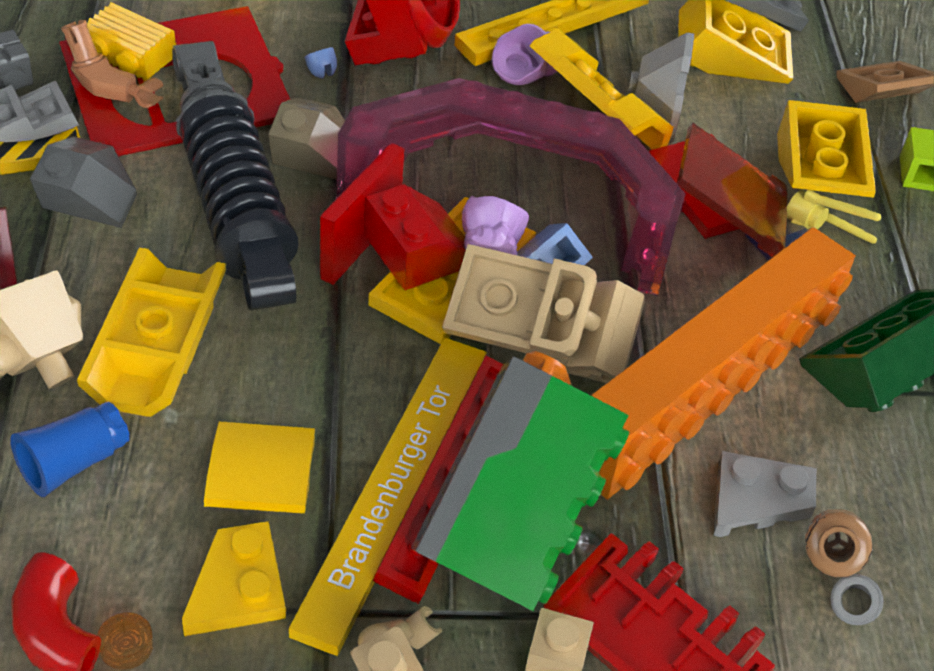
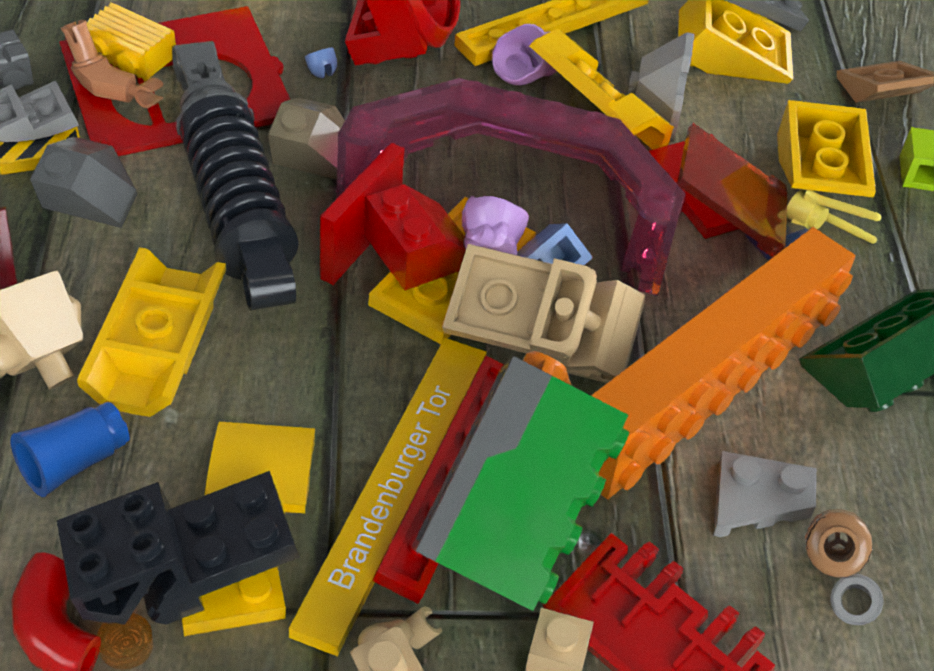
none -> black piece [56,471,300,625]

